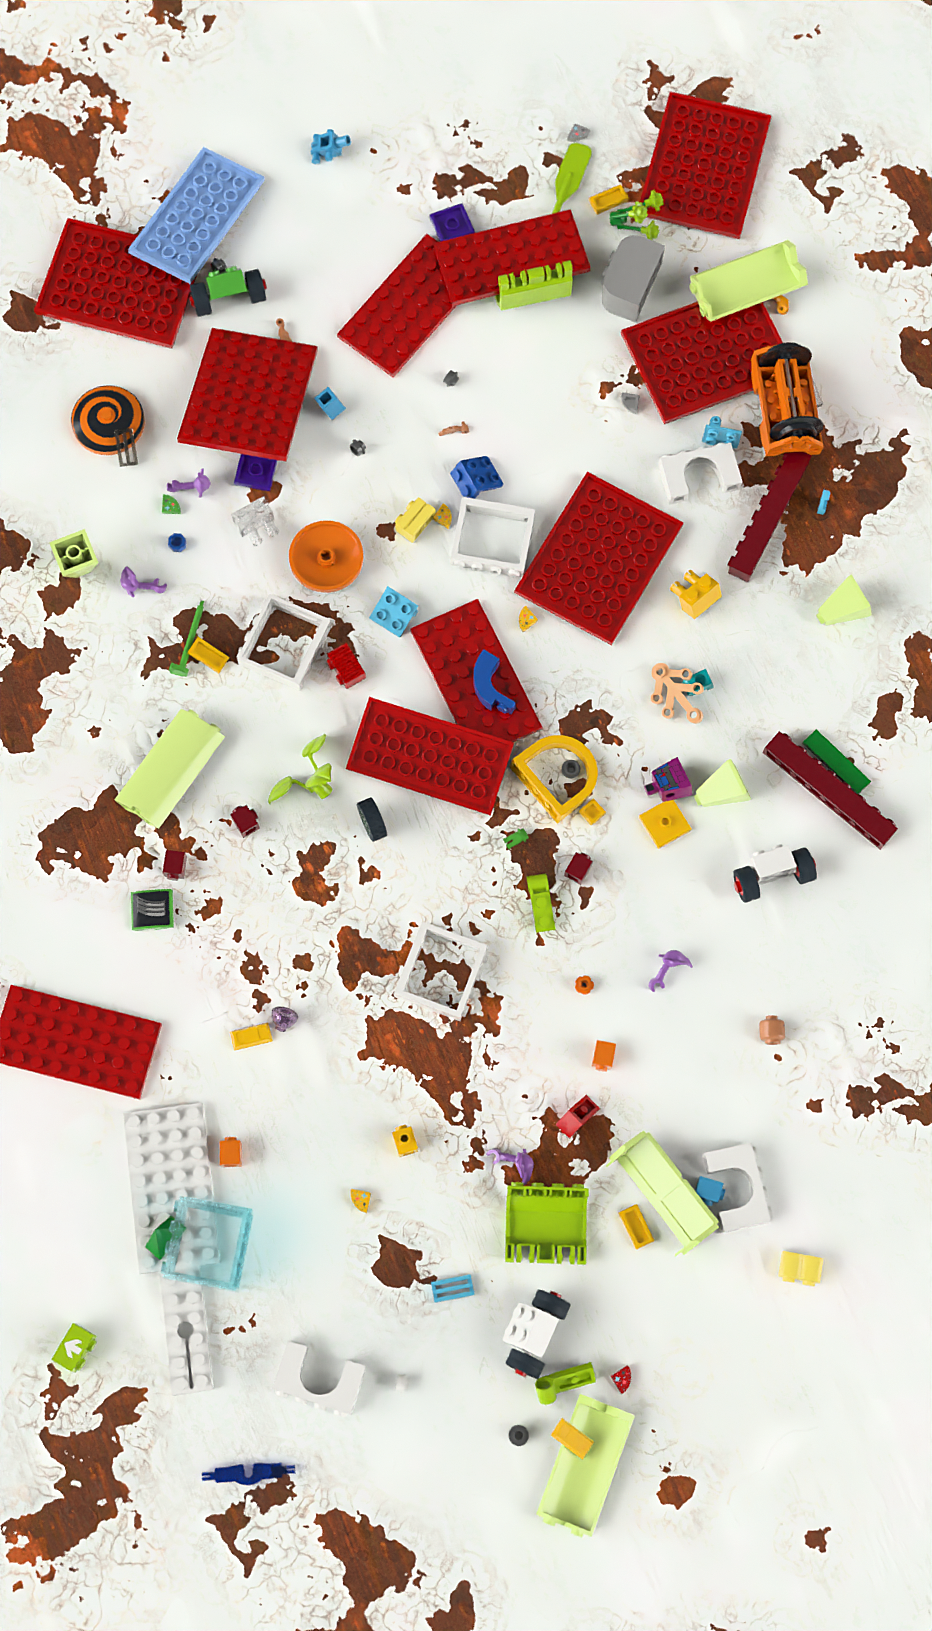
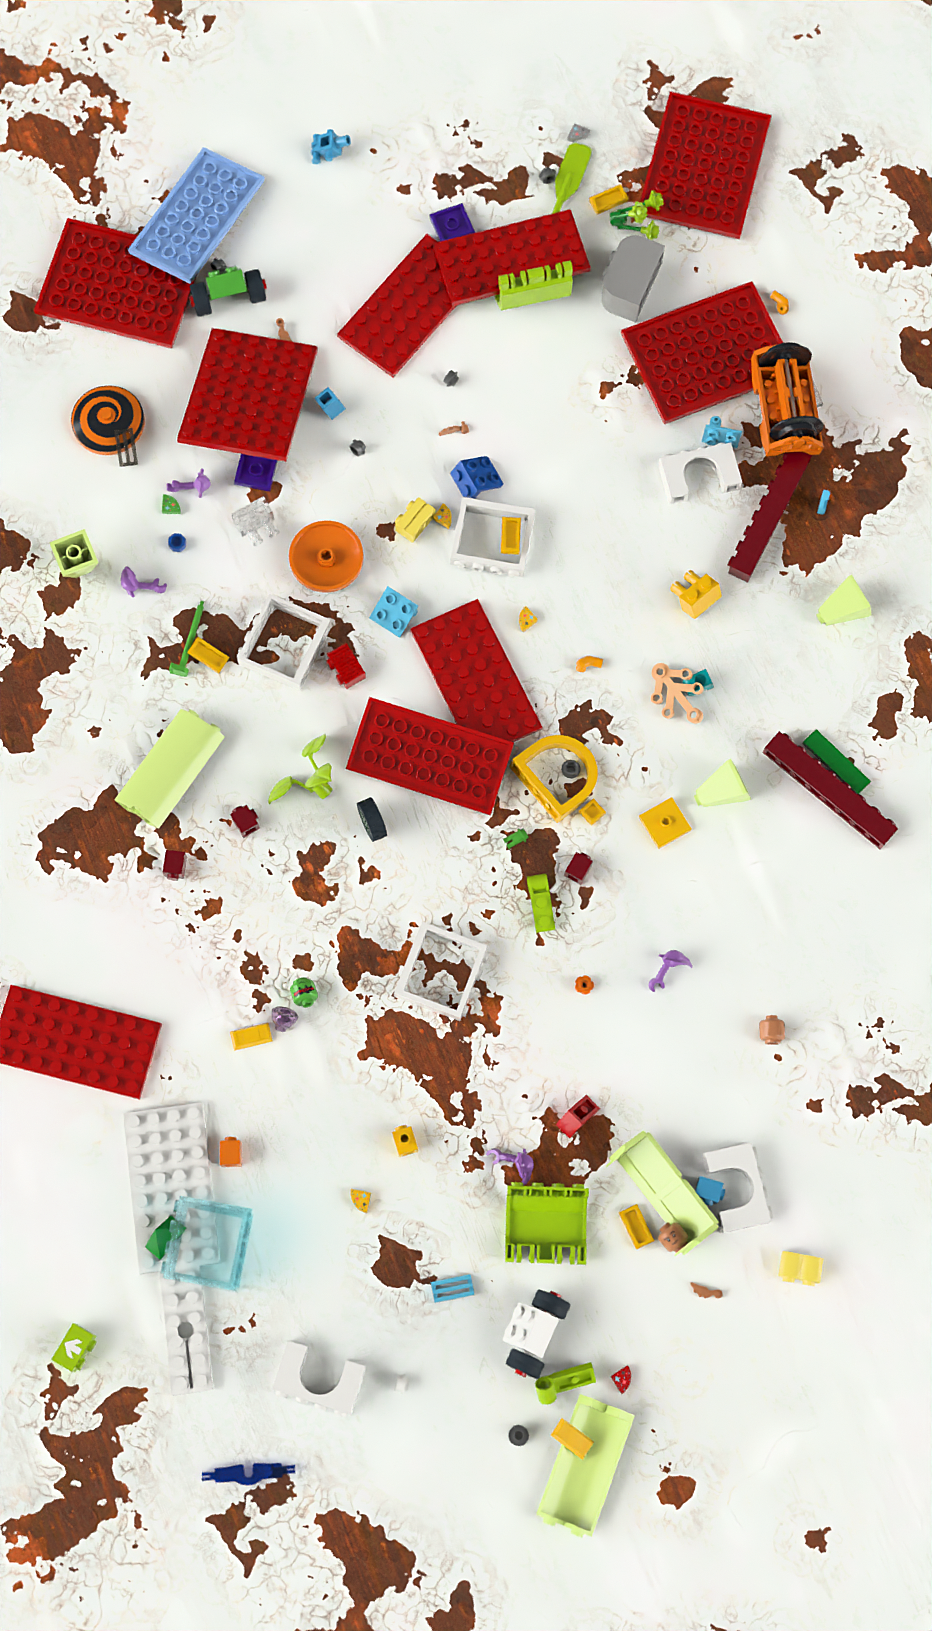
slope [131,889,174,931] -> none
blue arch [473,649,516,714] -> none
red plate [514,471,684,646] -> none
orange brick [592,1040,616,1072] -> none
light grey tile [621,393,640,414] -> none
magenta torso [644,757,693,802] -> none
yellowish green cylinder [689,240,808,322] -> none
brick [733,844,817,903] -> none
none -> bright green head [290,977,318,1008]
none -> yellow tile [501,517,521,555]
none -> dark grey plate [539,167,556,184]
none -> light orange arm [576,656,603,672]
none -> nougat head [658,1222,688,1253]
none -> nougat piece [690,1282,723,1299]

